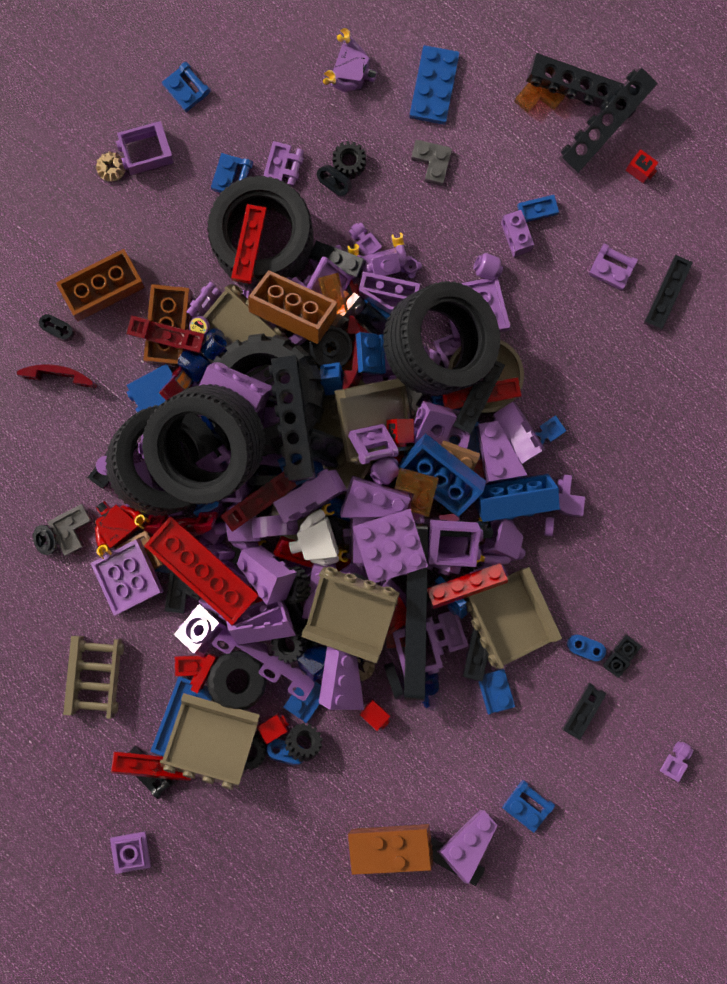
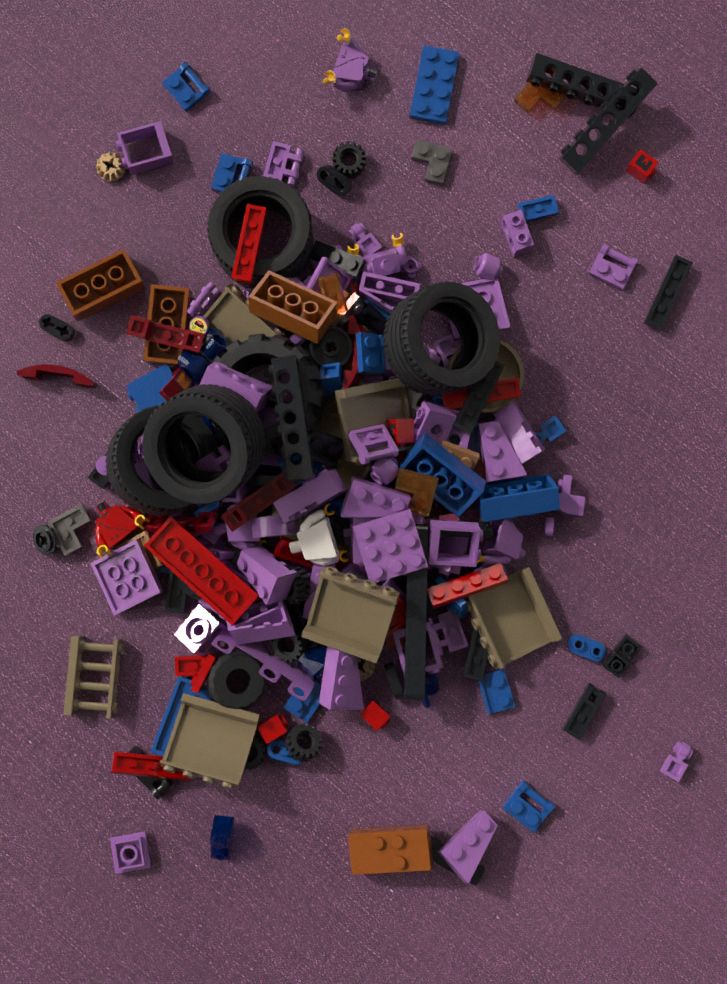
none -> clear blue slope [210,815,234,860]

